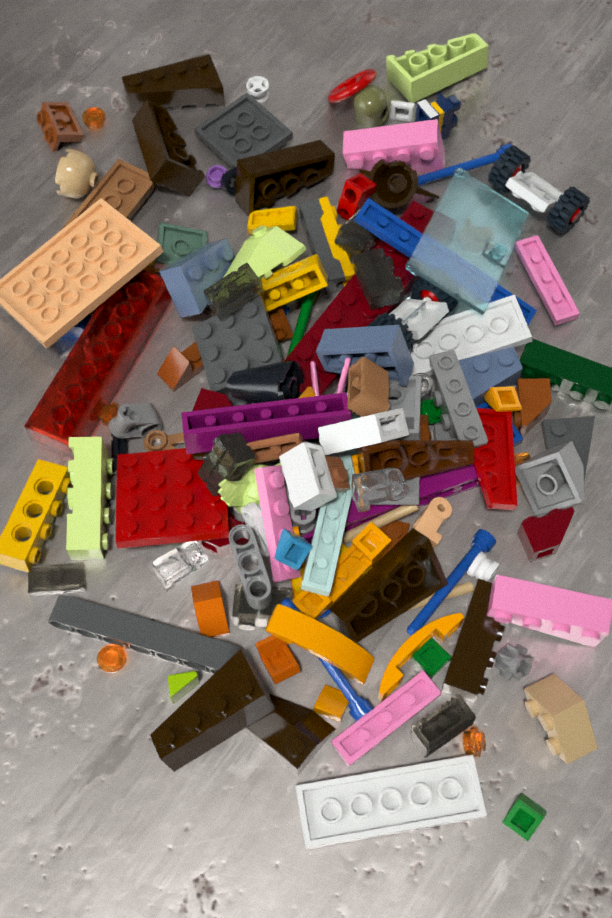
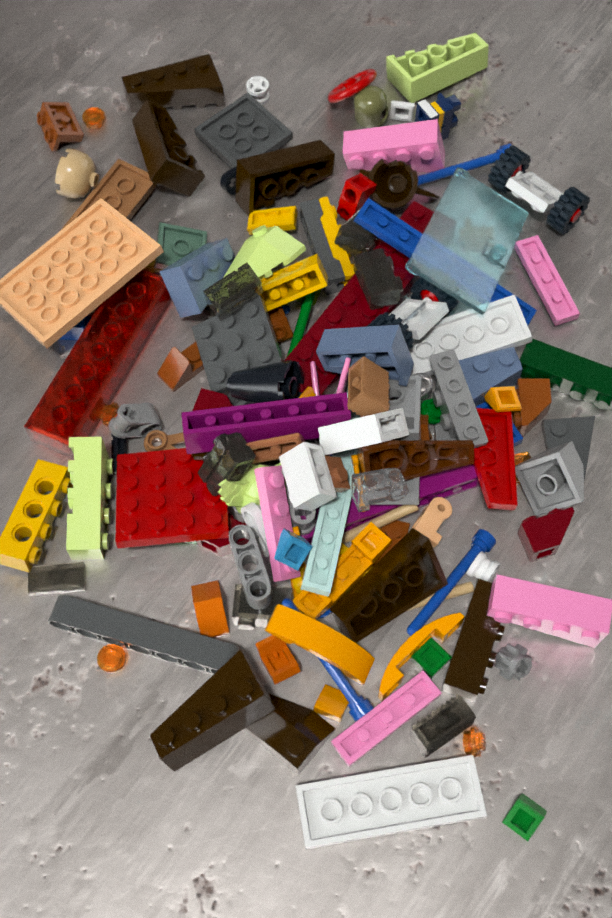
clear leg [152,541,208,591] -> none
lime slope [168,671,200,704] -> none
medium lavender plate [206,165,227,188] -> none
tan brick [524,674,598,764] -> none

